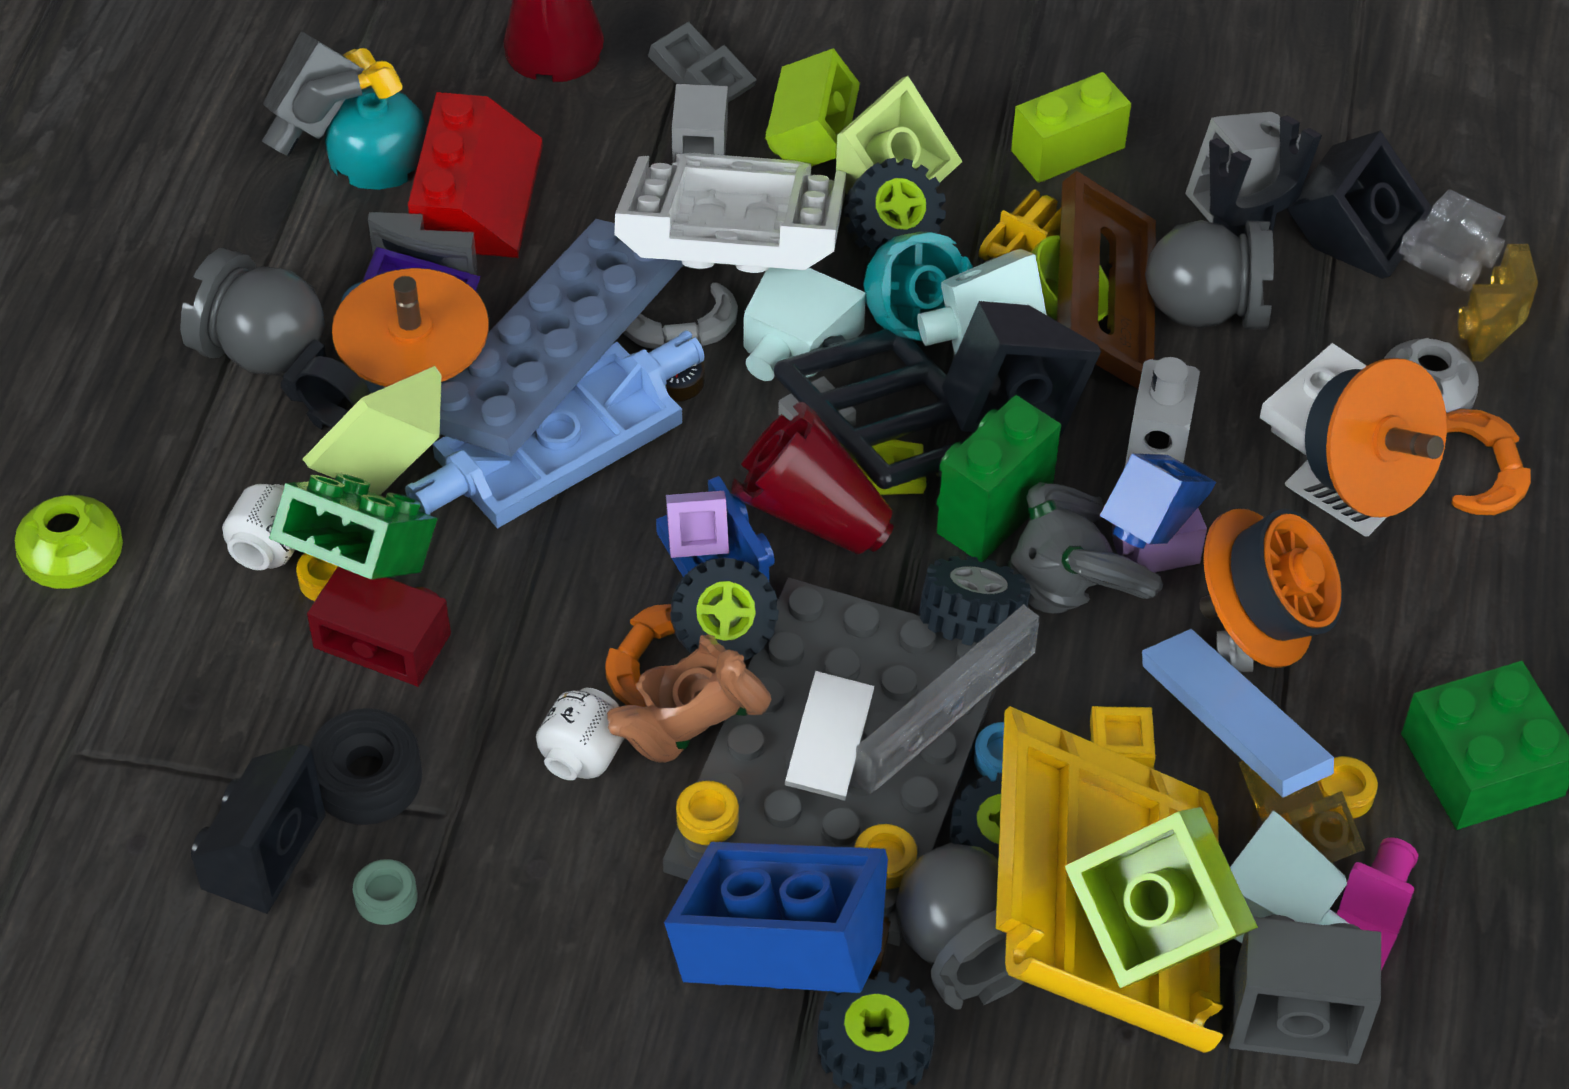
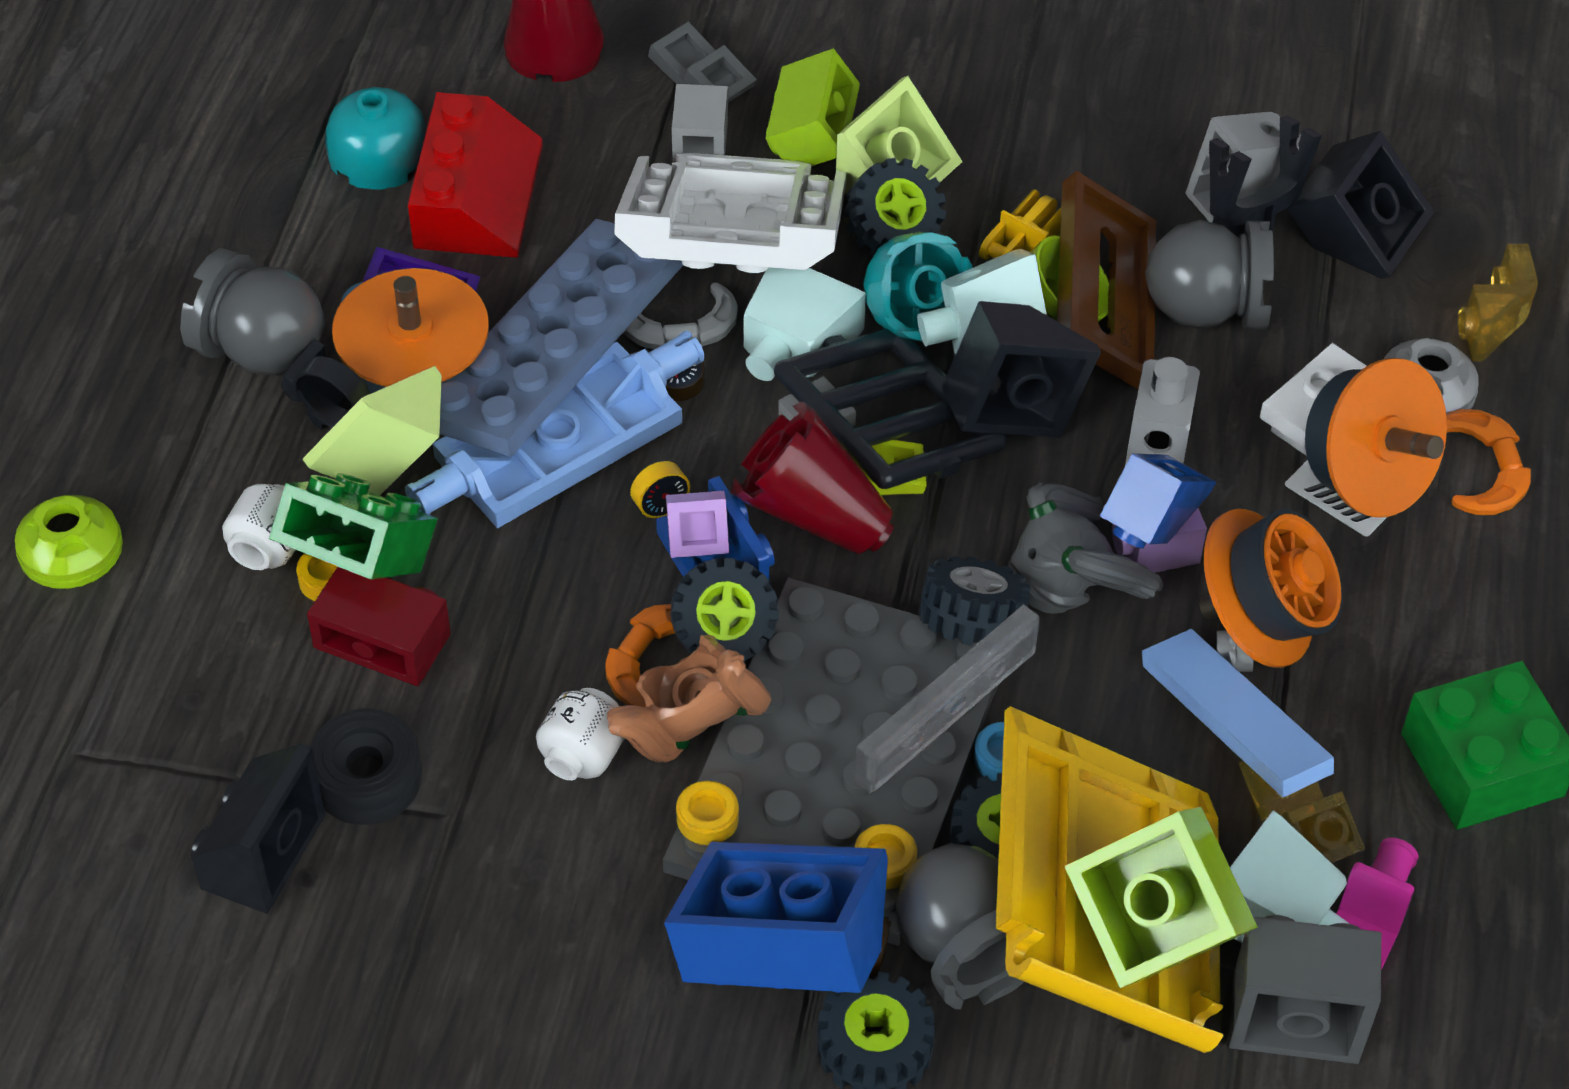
dark grey torso [262,31,402,157] -> none
sand green tile [353,859,418,925] -> none
dark grey slope [368,212,478,275] -> none
white slope [785,671,875,801] -> none
green brick [937,395,1061,562] -> none
lime brick [1011,72,1131,183] -> none
yellow tile [1090,706,1156,769] -> none
yellow tile [1313,756,1378,819] -> none
clear cylinder [1400,189,1506,292] -> none
none -> tile [630,461,690,518]

